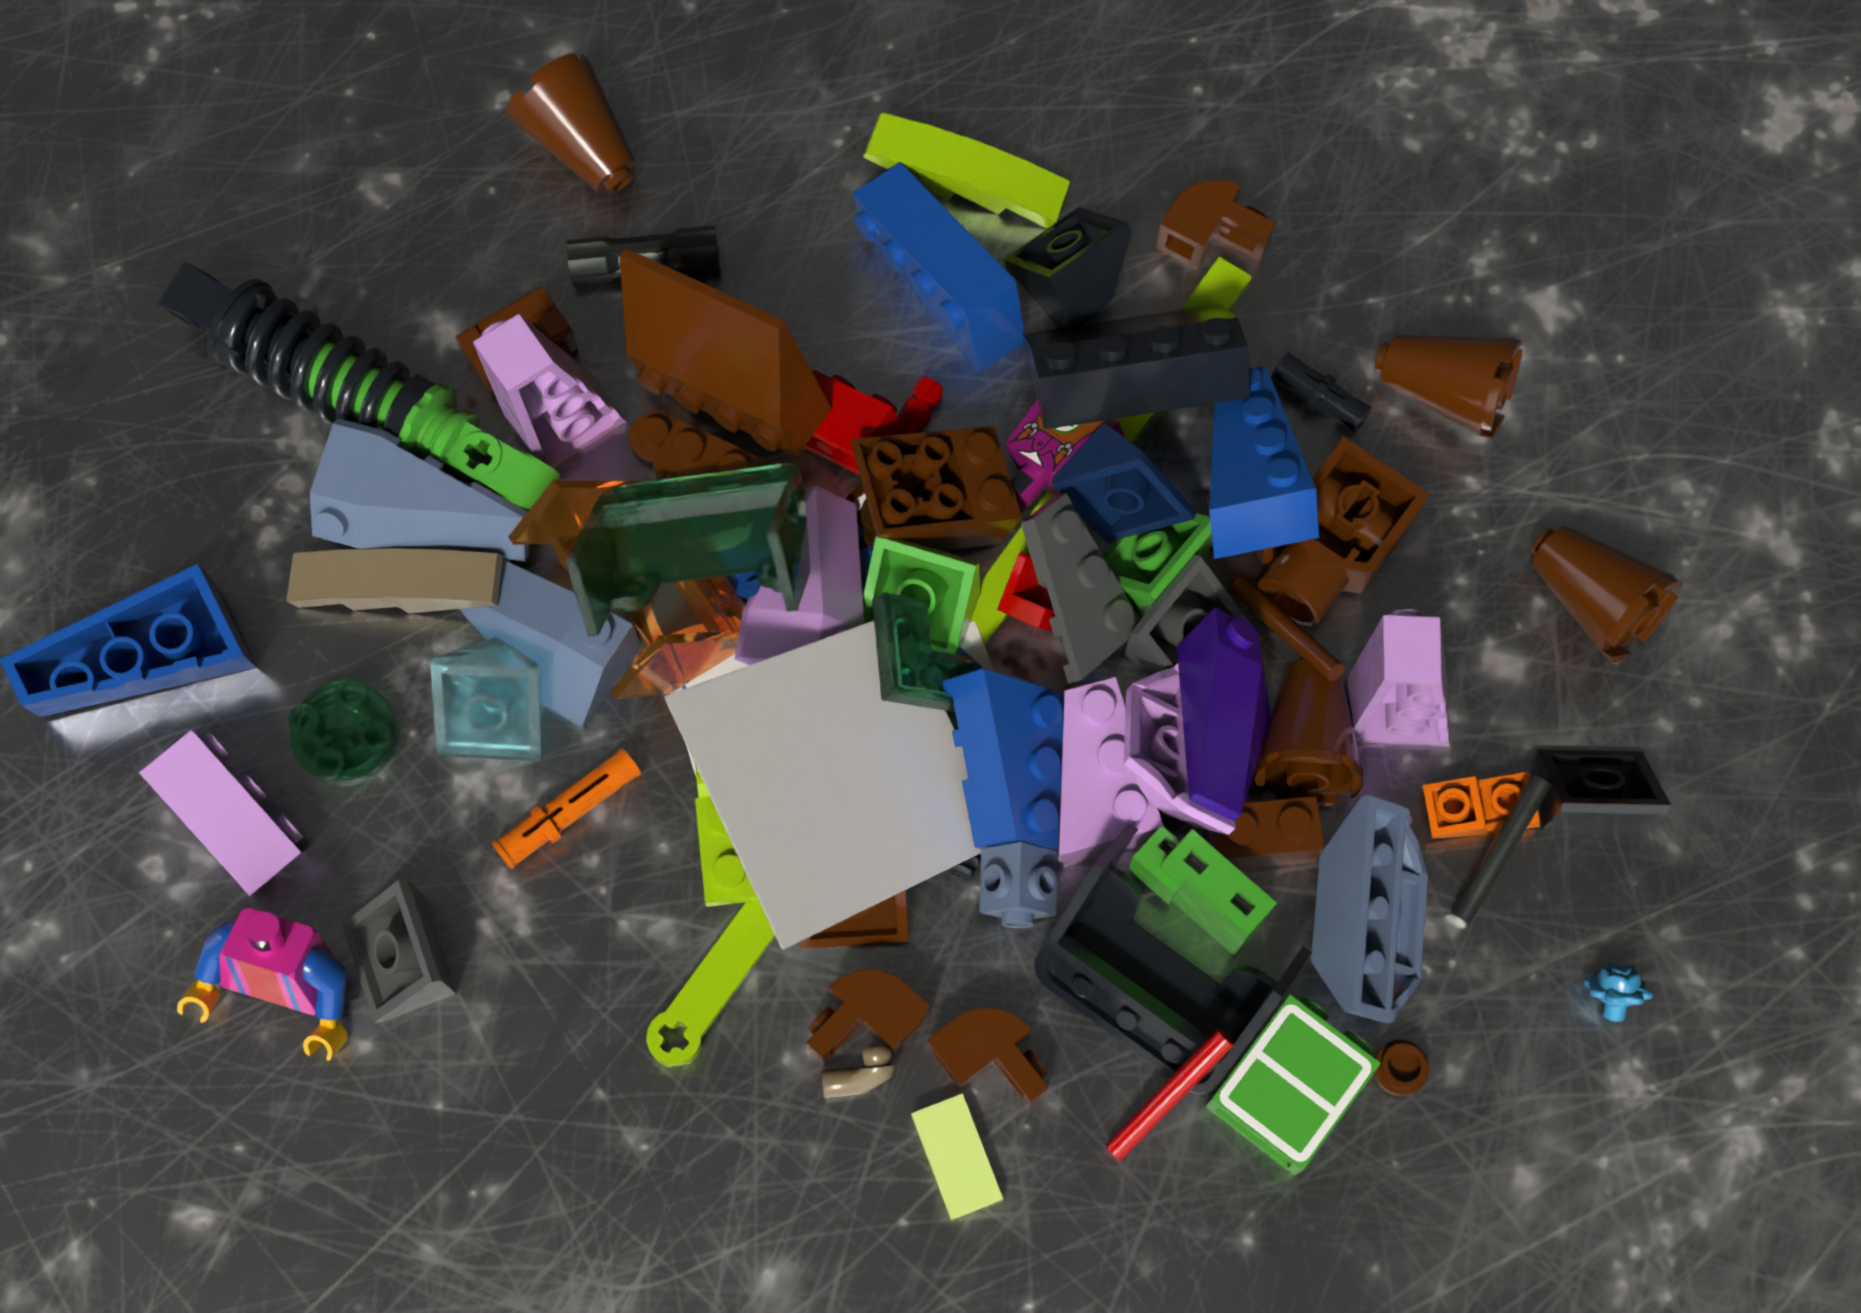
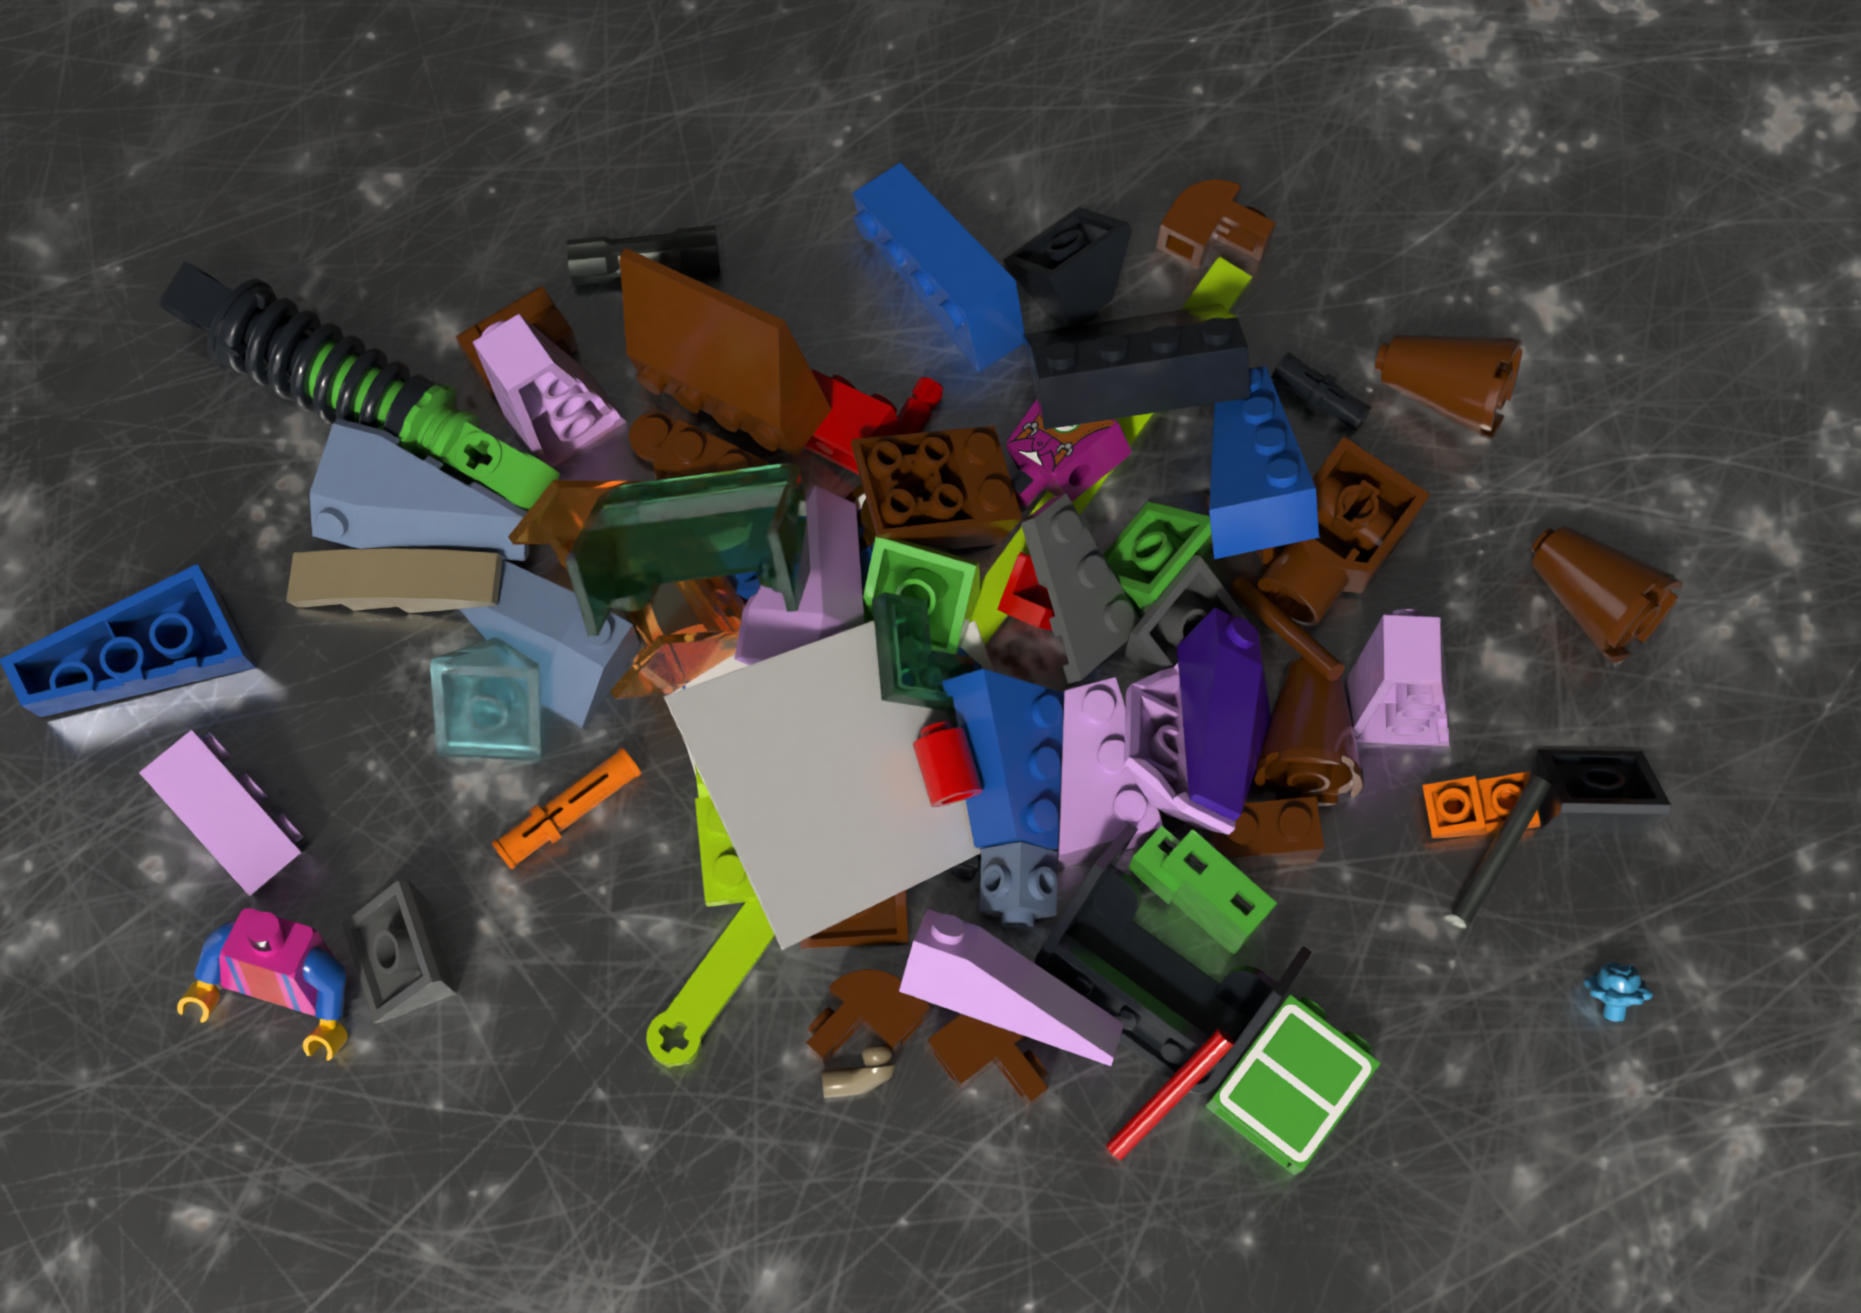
clear green tile [288,678,399,786] -> none
reddish brown cone [507,53,636,194] -> none
lime slope [863,112,1070,229] -> none
yellowish green tile [911,1093,1003,1221] -> none
dark blue slope [1052,423,1196,542] -> none
sand blue wedge [1311,795,1428,1023] -> none
reddish brown plate [1374,1040,1429,1096] -> none
none -> lavender wedge [899,909,1124,1066]
none -> red brick [913,721,983,807]

